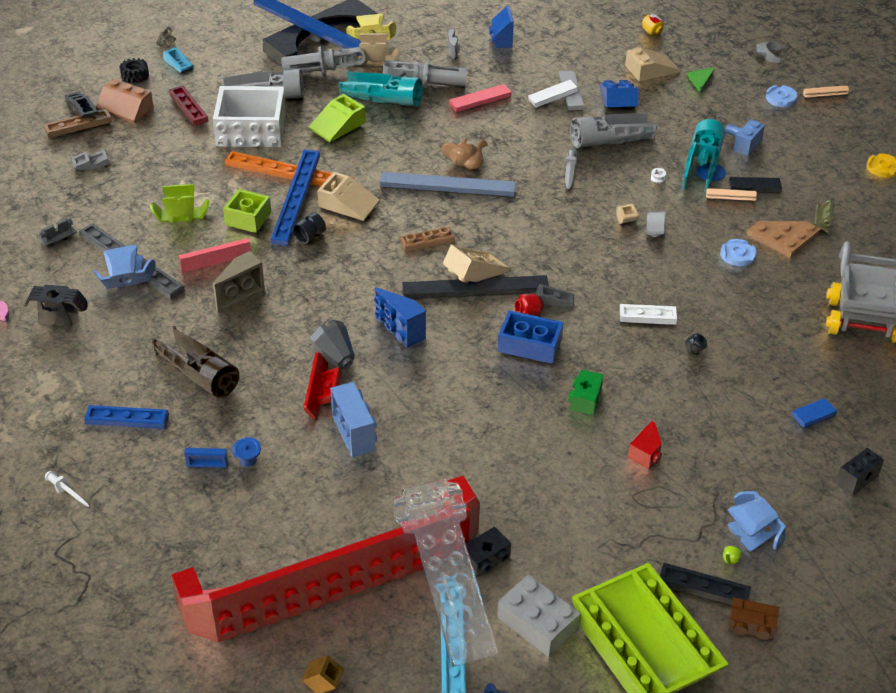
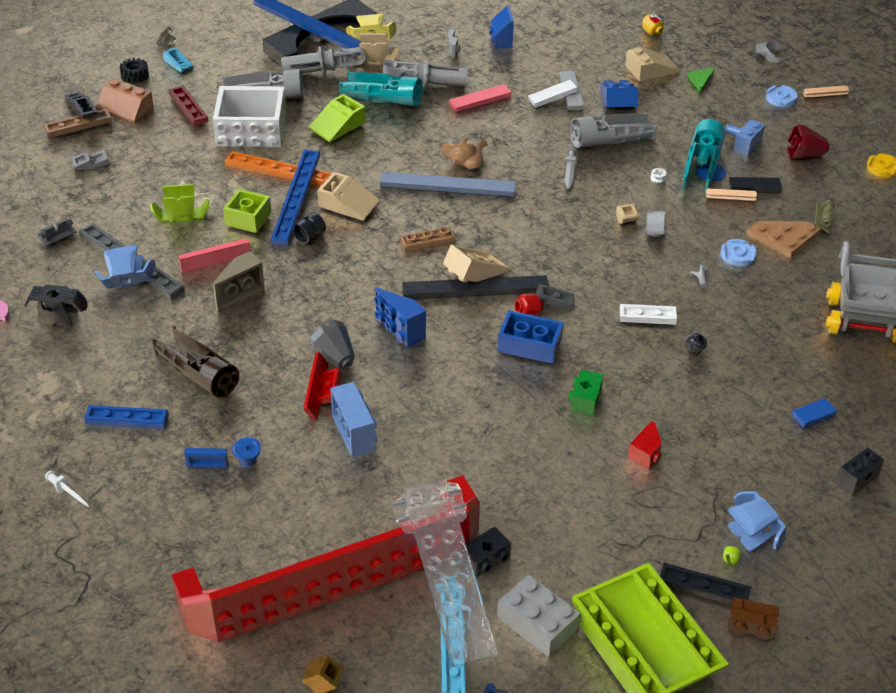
none -> light grey bar [691,264,707,288]
none -> dark red cone [786,124,830,160]

